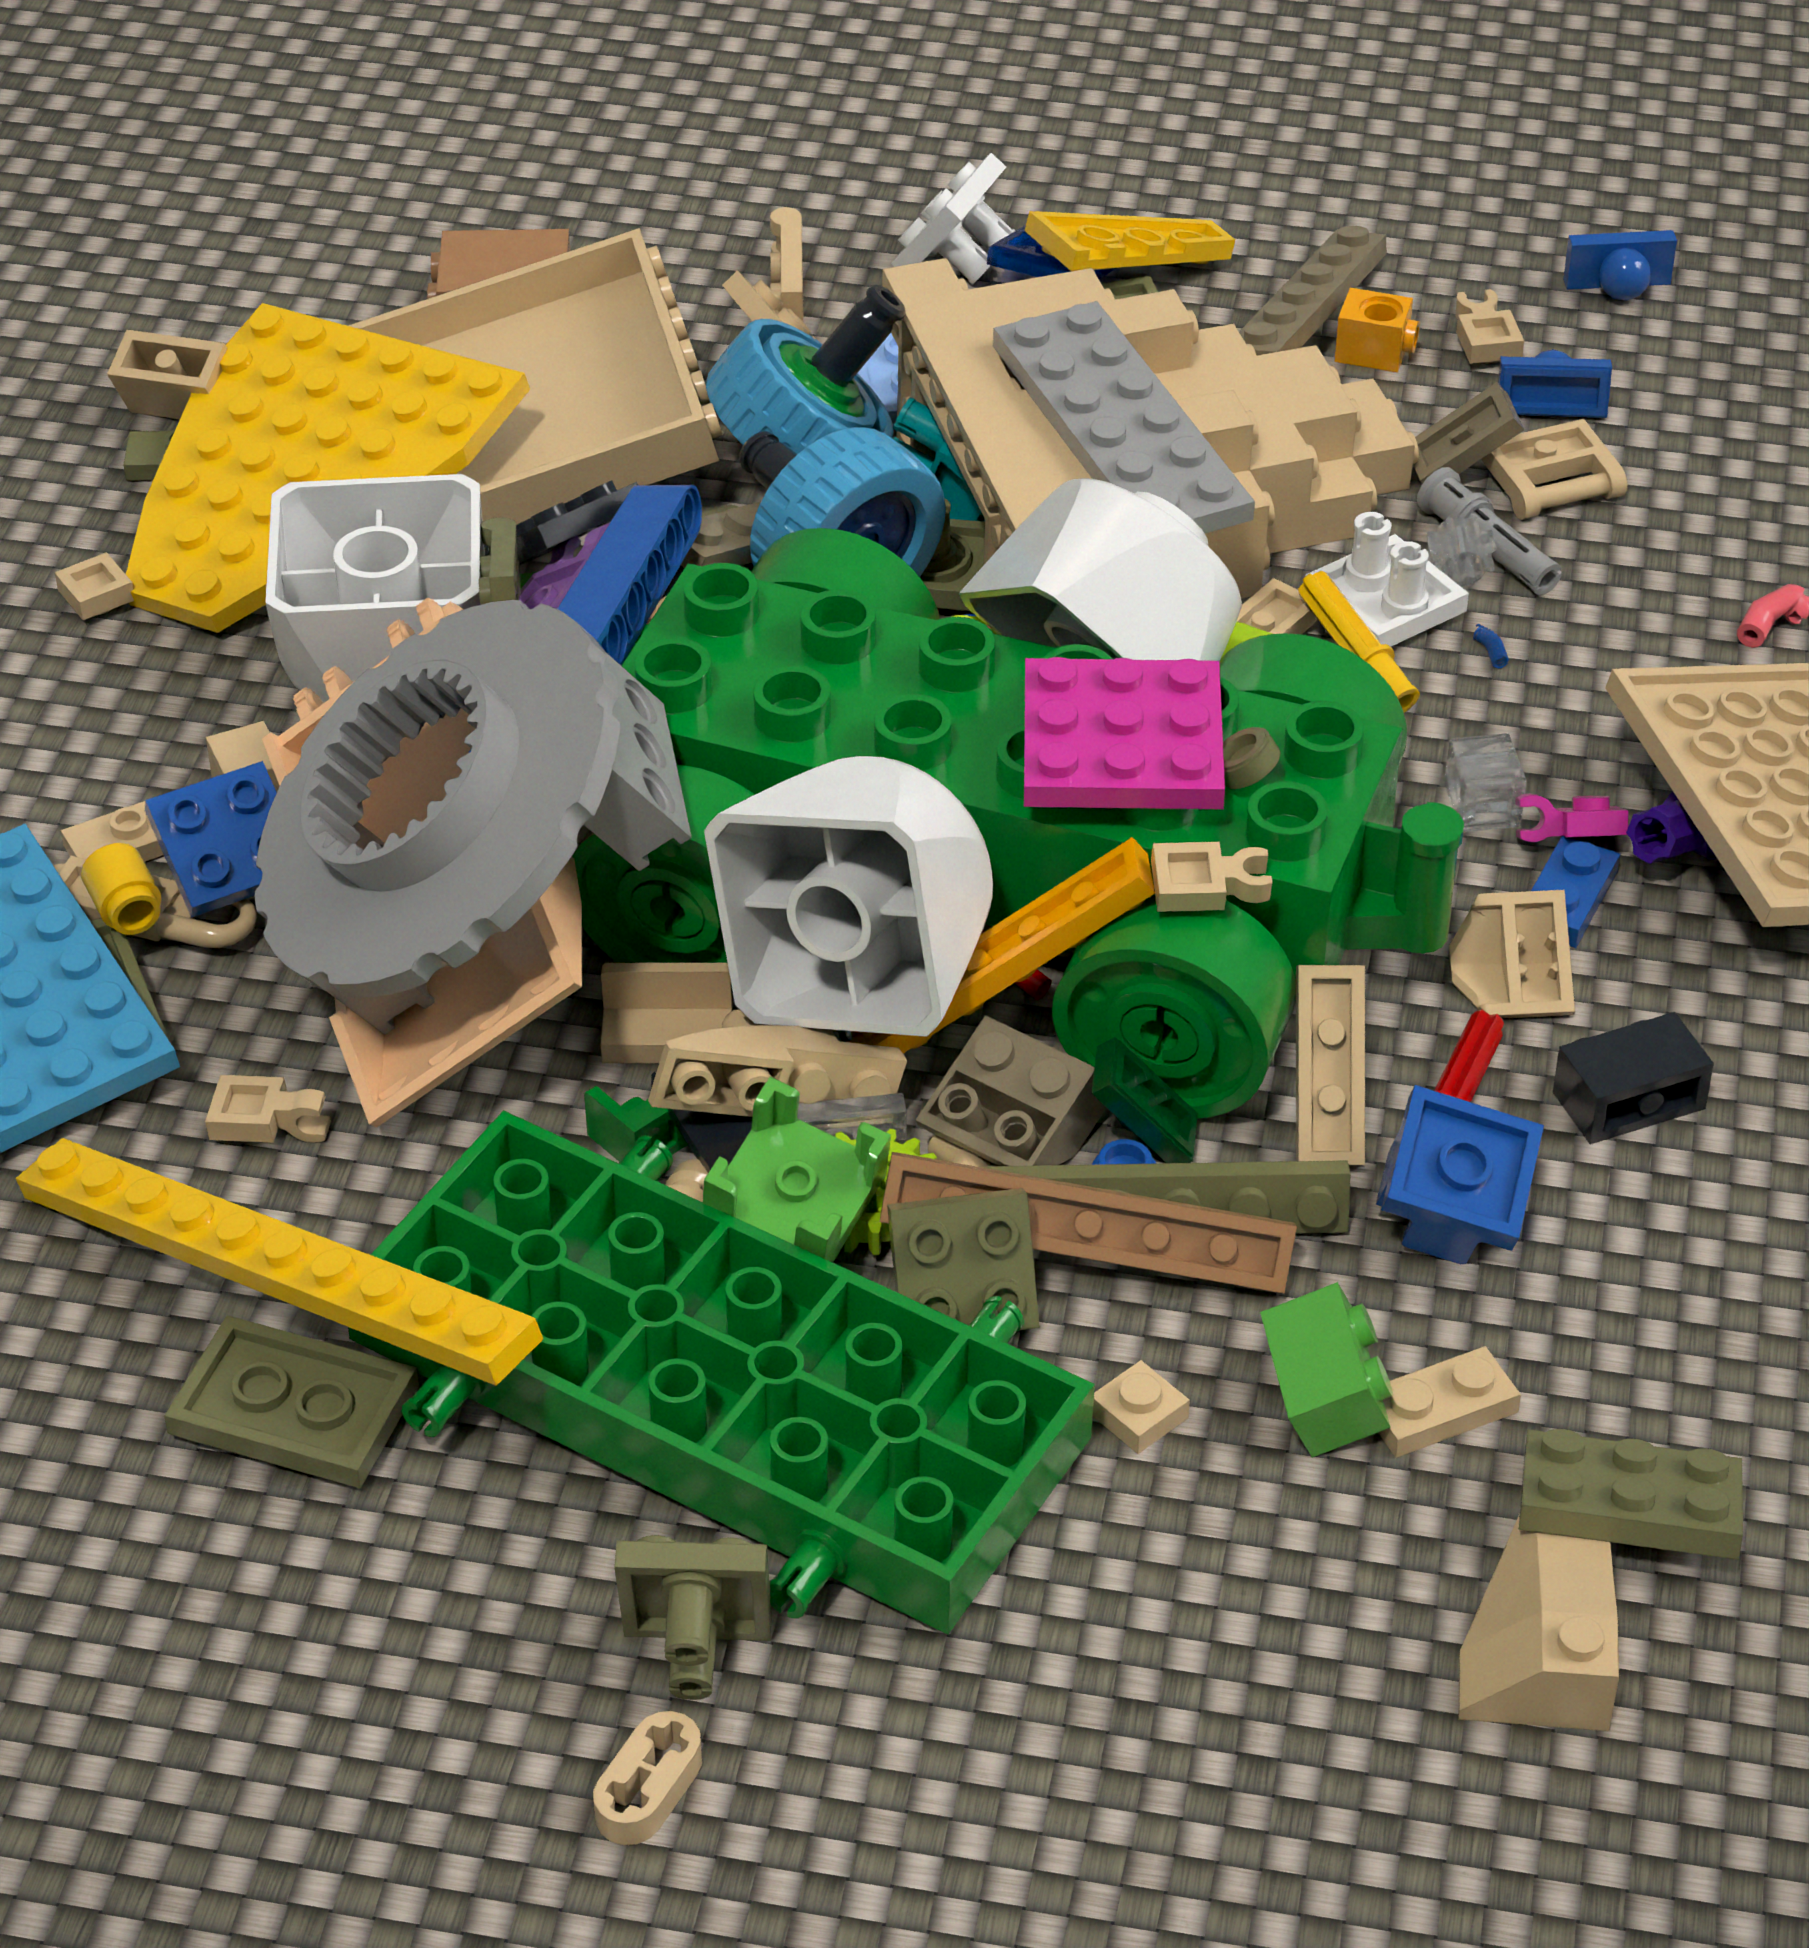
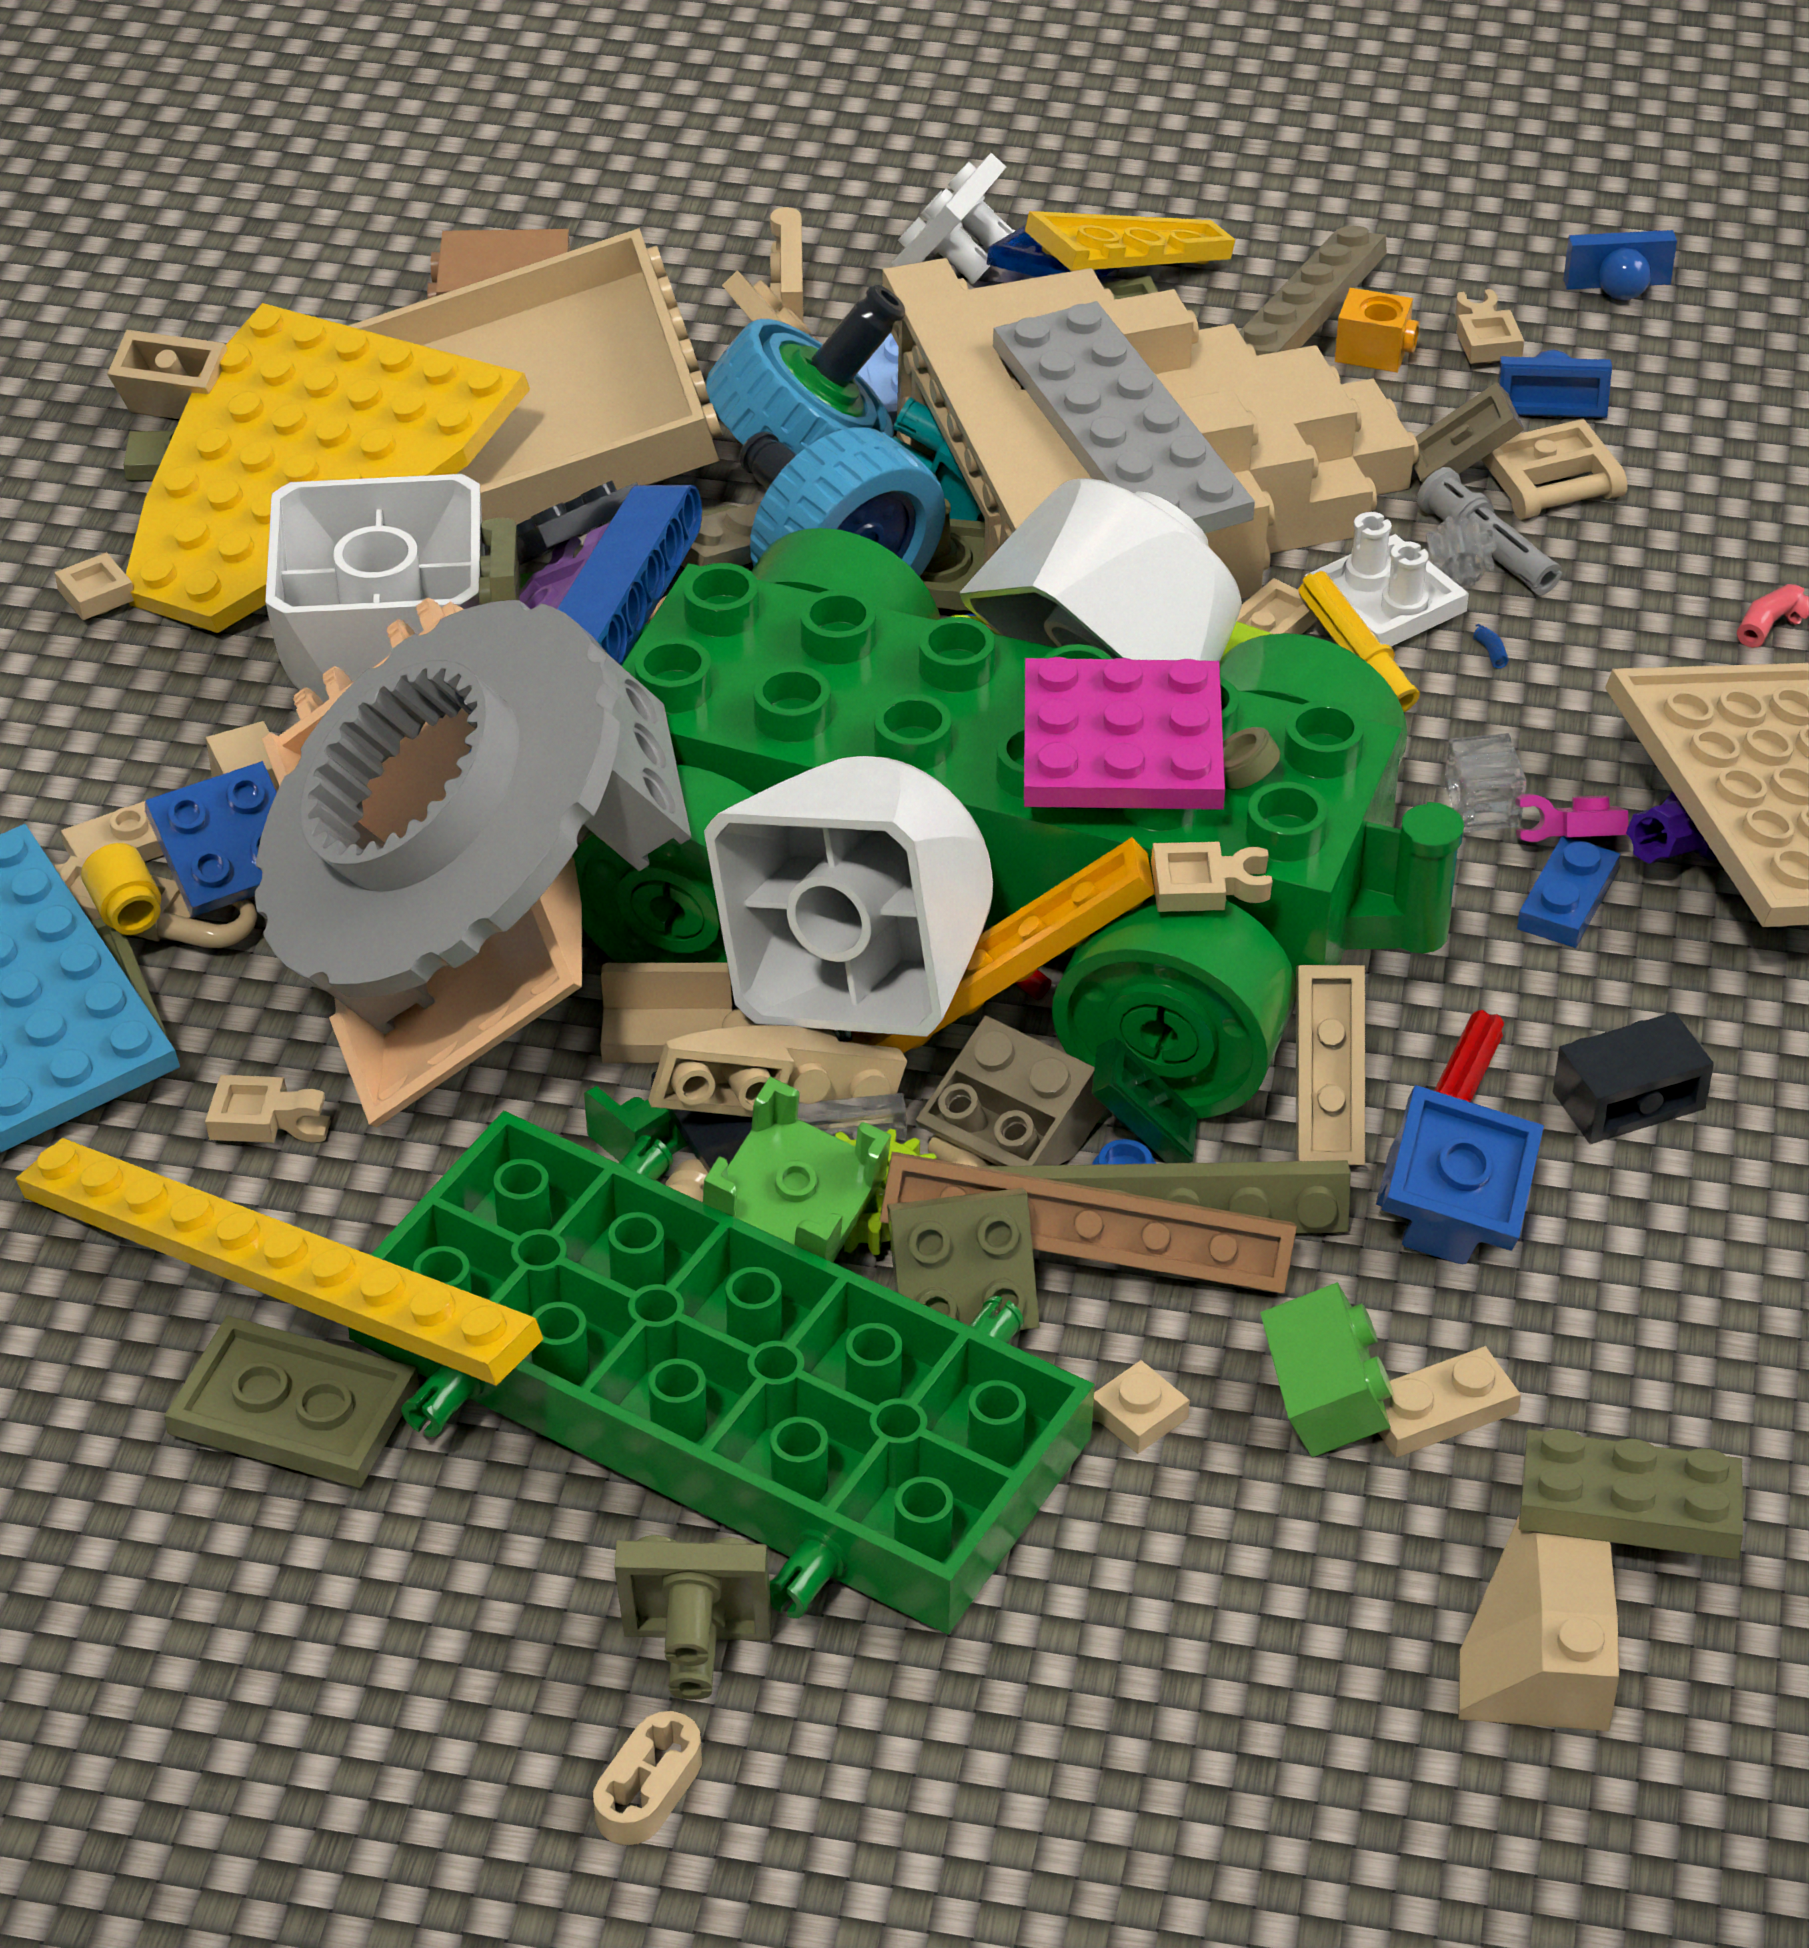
tan slope [1449,890,1575,1018] -> none

